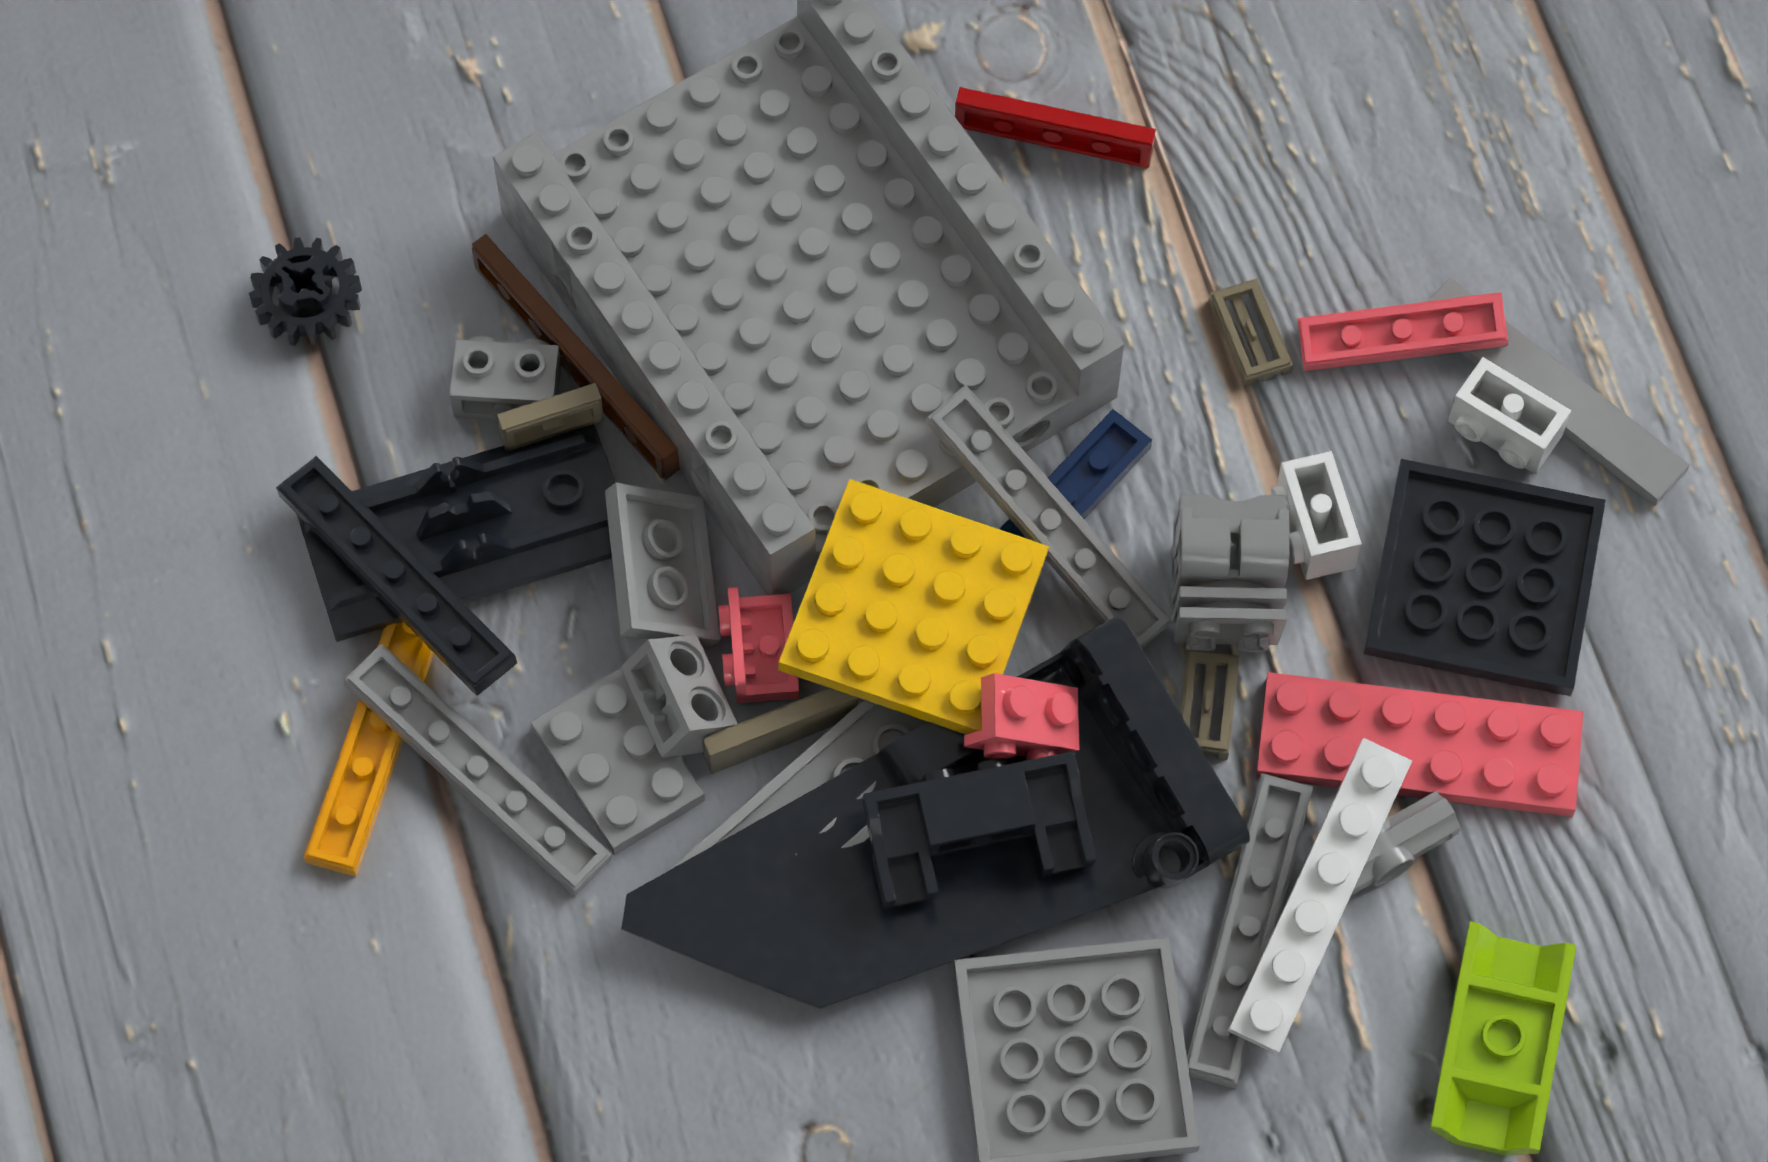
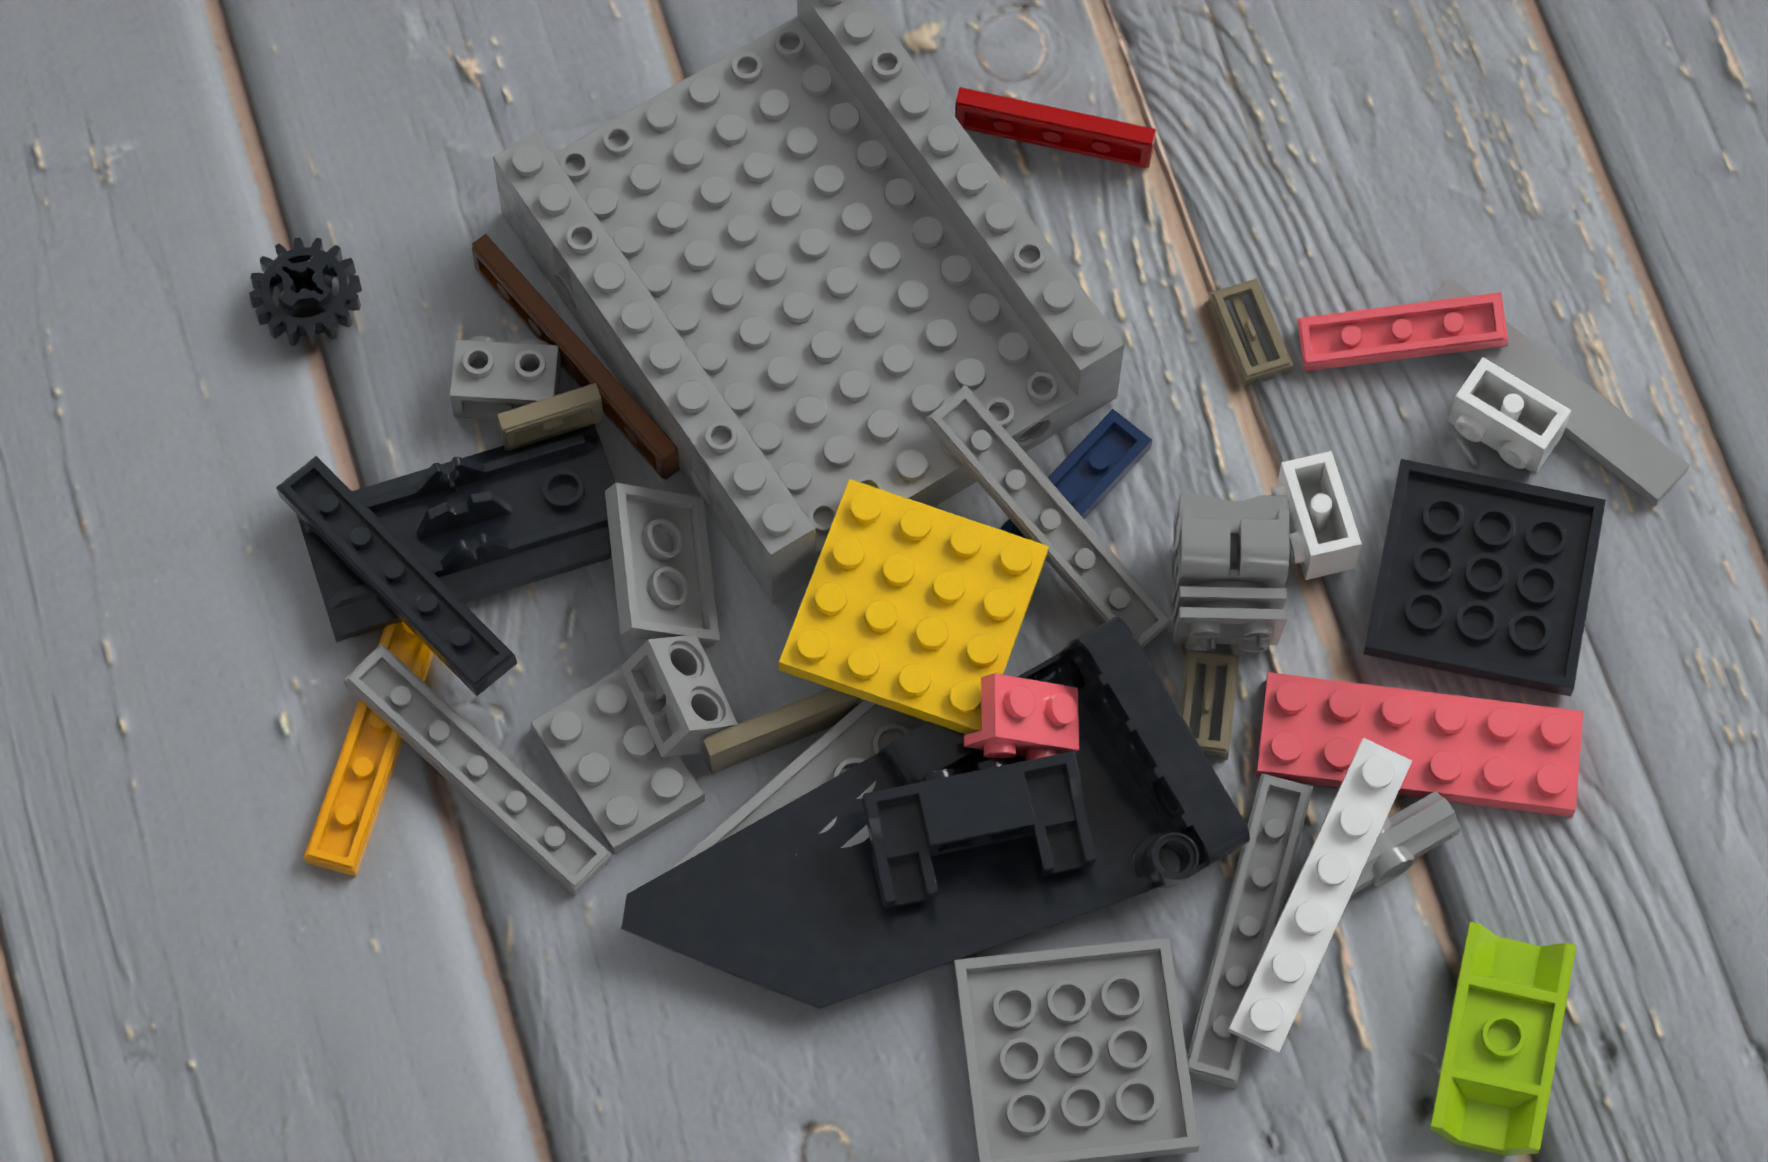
coral bracket [718,587,800,704] -> none

